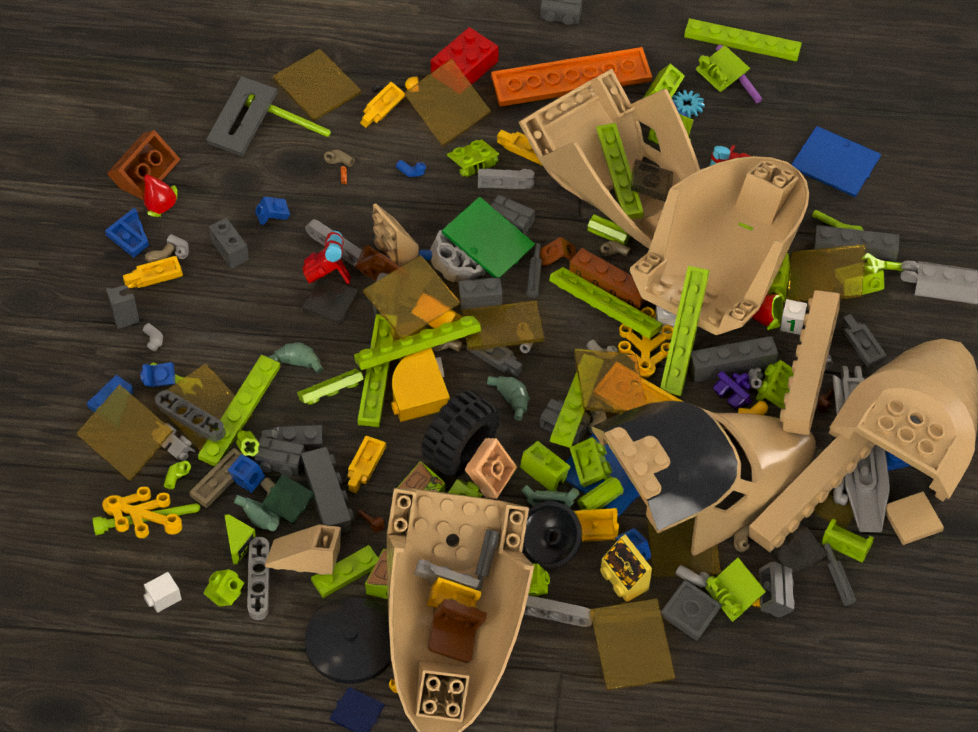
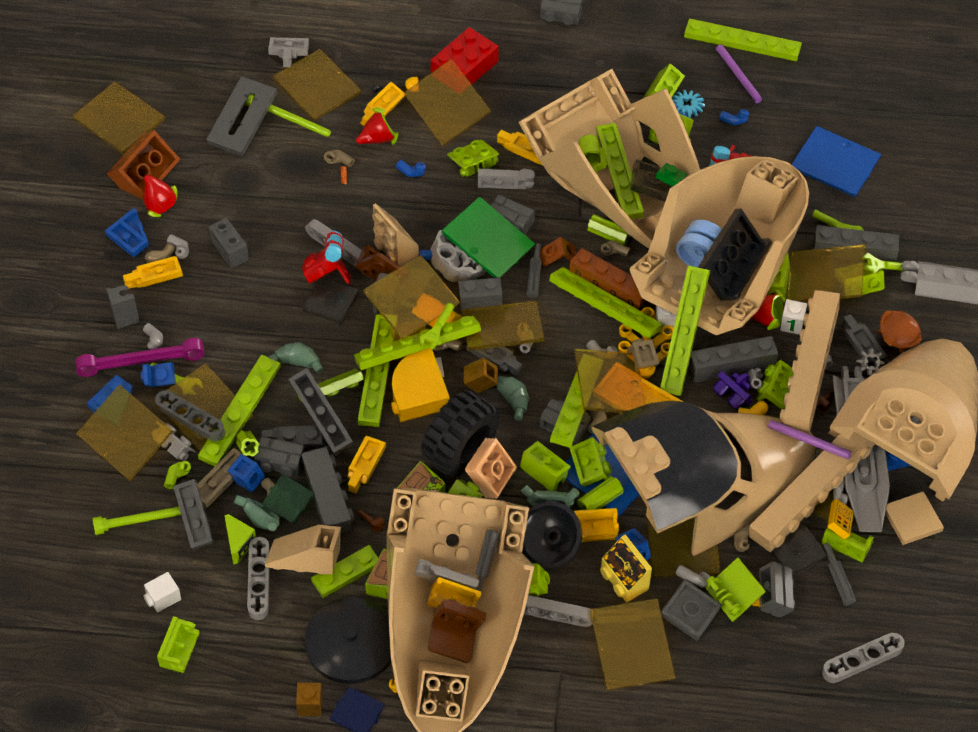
yellow plant [102,487,182,538] -> none
lime brick [203,569,244,607] -> none
blue bracket [255,197,290,225] -> none
orange plate [491,47,652,107] -> none
lime hinge [696,45,750,93] -> none
none -> clear yellow piece [73,82,165,154]
none -> magenta piece [75,338,205,377]
none -> lime hinge [157,616,200,673]
none -> dark grey plate [173,479,214,550]
none -> light grey hinge [268,37,309,67]
none -> dark grey brick [288,368,354,456]
none -> pearl gold brick [296,683,323,716]
none -> red hat [356,107,398,145]
none -> lime piece [419,303,454,350]
none -> pearl gold brick [464,357,498,393]
none -> lime piece [578,135,607,173]
none -> dark tan bracket [627,339,659,370]
none -> green bracket [655,163,687,187]
none -> light blue wheel [676,219,722,267]
none -> black bracket [698,208,772,301]
none -> blue arm [719,109,749,126]
none -> medium lavender bar [768,420,852,460]
none -> light grey beam [822,633,905,683]
none -> yellow tile [827,498,854,540]
none -> light grey gear [856,349,885,375]
none -> dark orange helmet [877,310,922,353]

